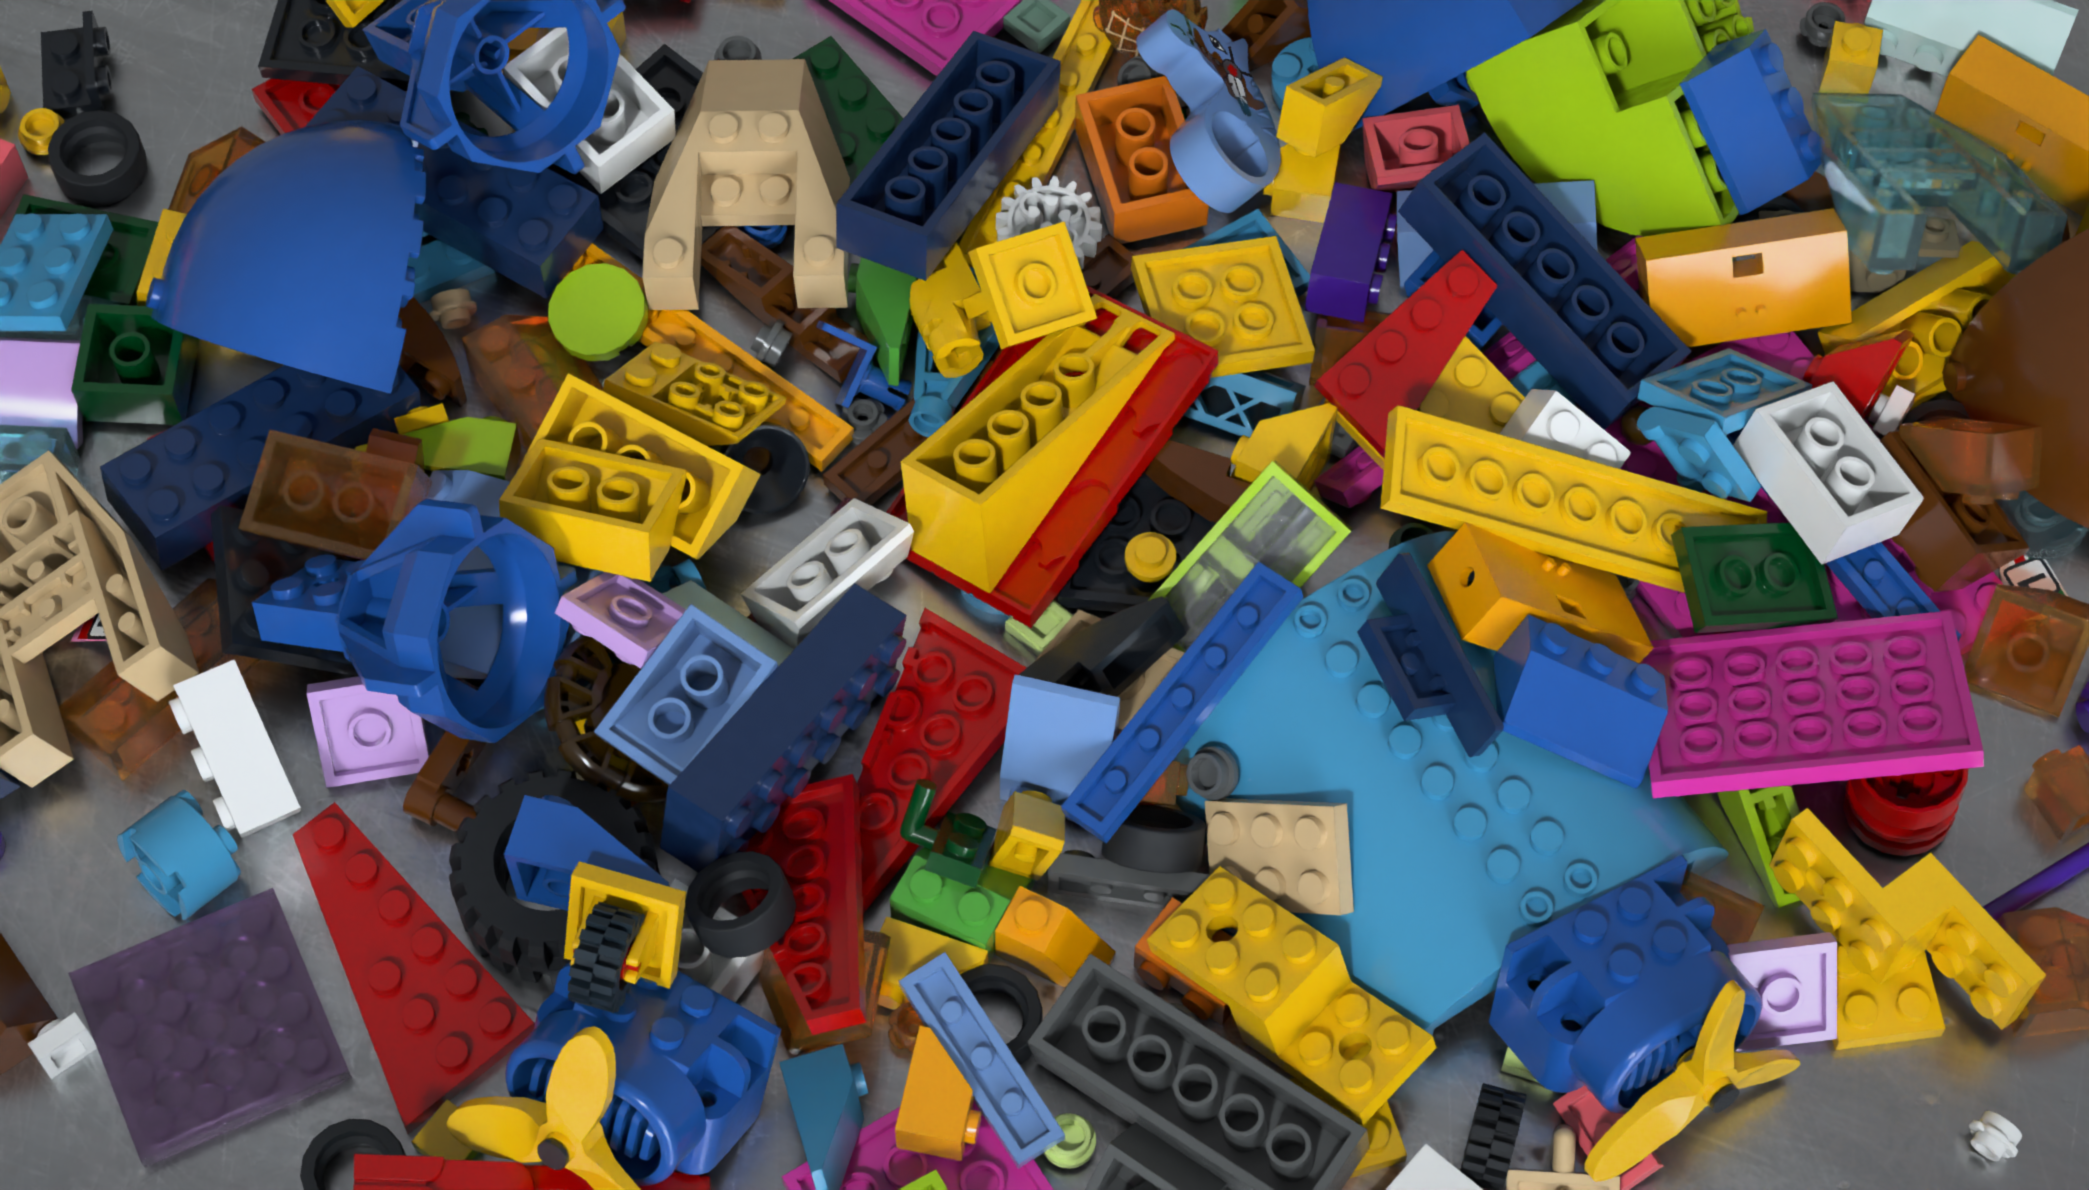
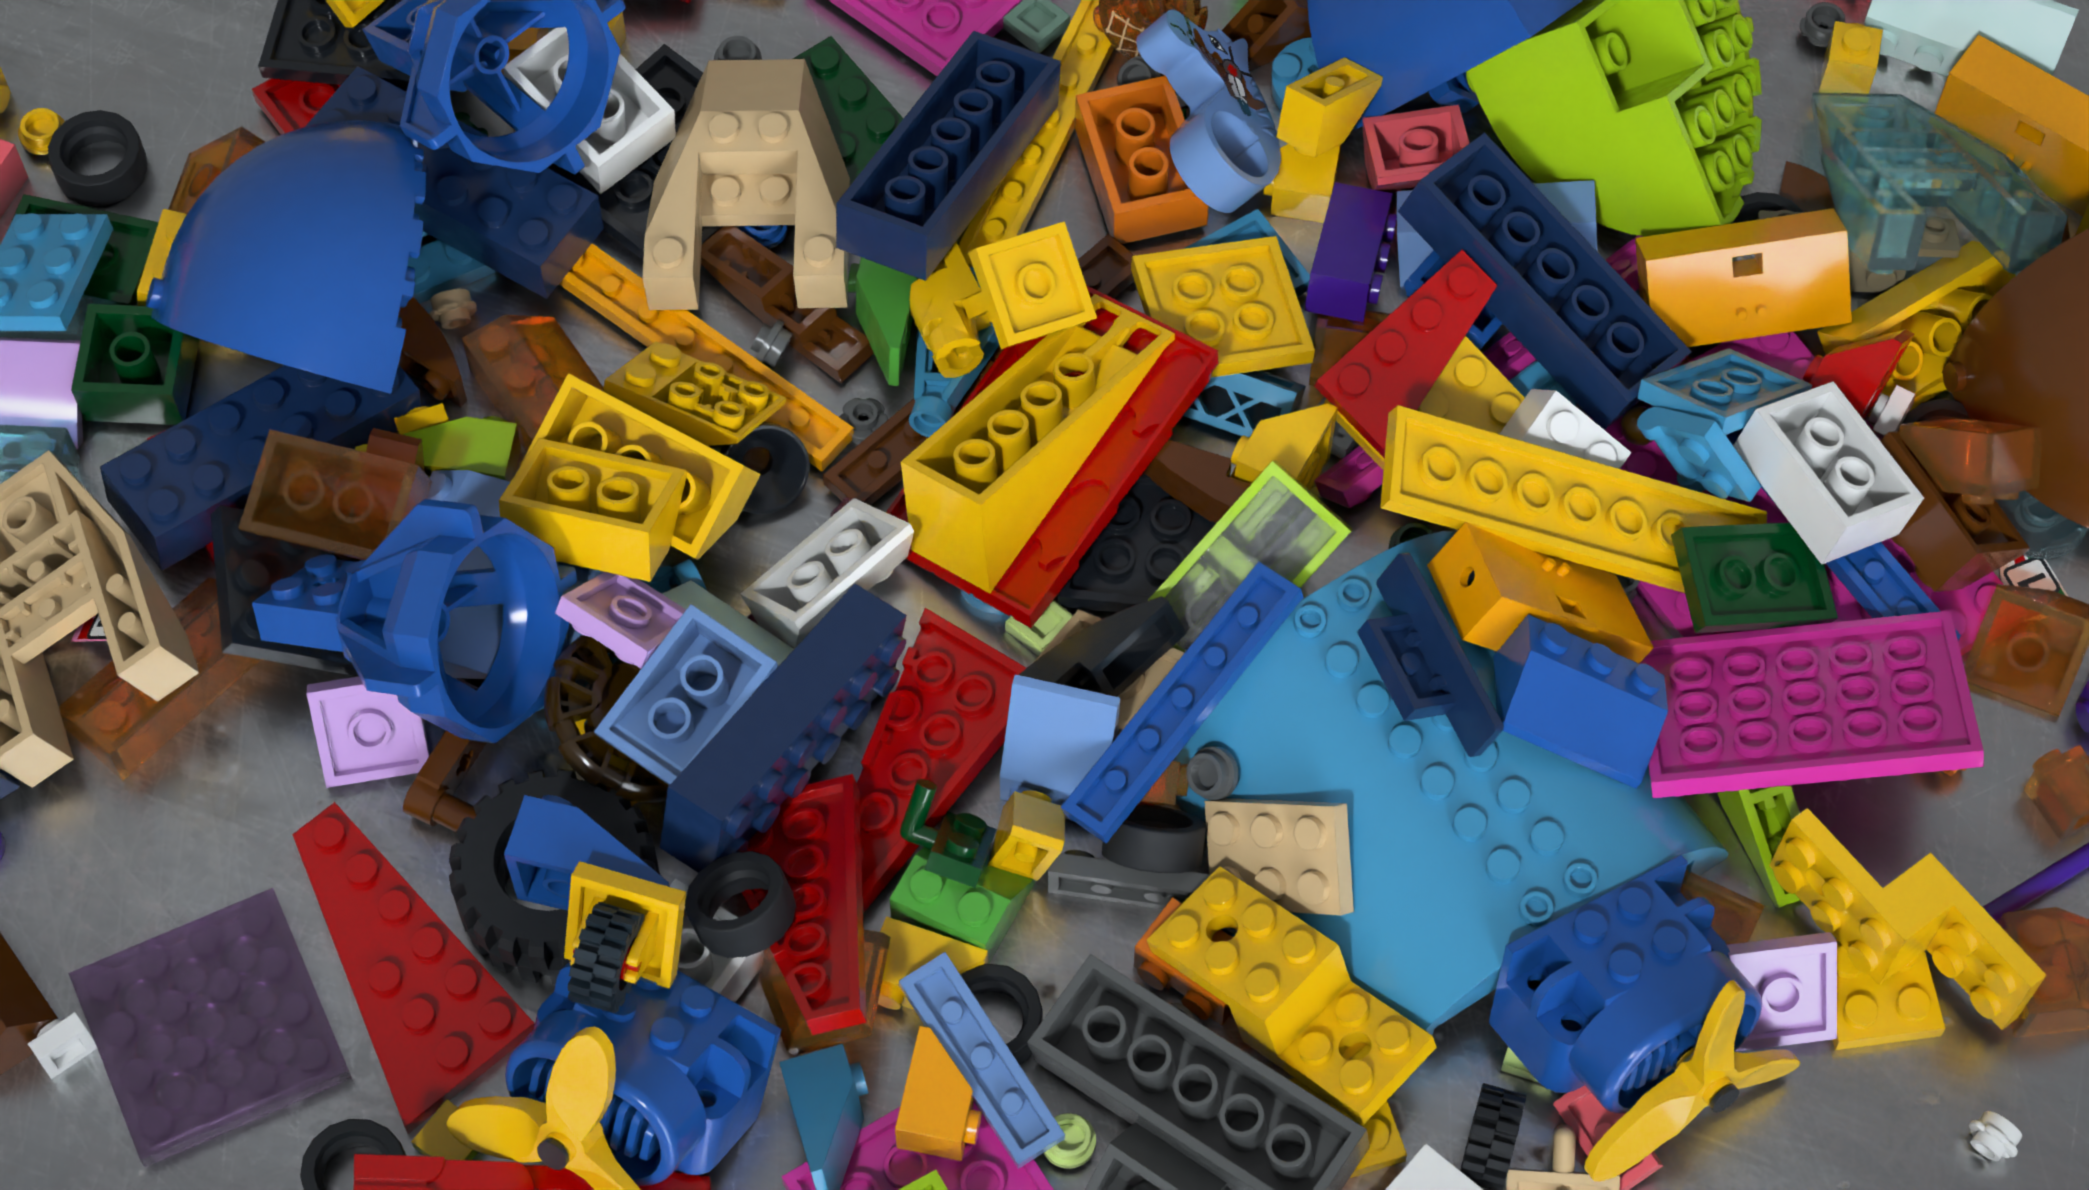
black bracket [41,10,112,119] -> none
dark azure brick [117,790,241,920] -> none
white brick [169,659,301,838] -> none
lime tile [548,263,648,361] -> none
blue bracket [816,321,912,411] -> none
clear orange plate [888,1002,925,1054] -> none
light orange slope [995,886,1116,988] -> none
white gear [996,176,1102,269] -> none
yellow plate [1125,532,1176,583] -> none
blue slope [1680,29,1825,215] -> none
red wheel [1843,768,1969,856] -> none

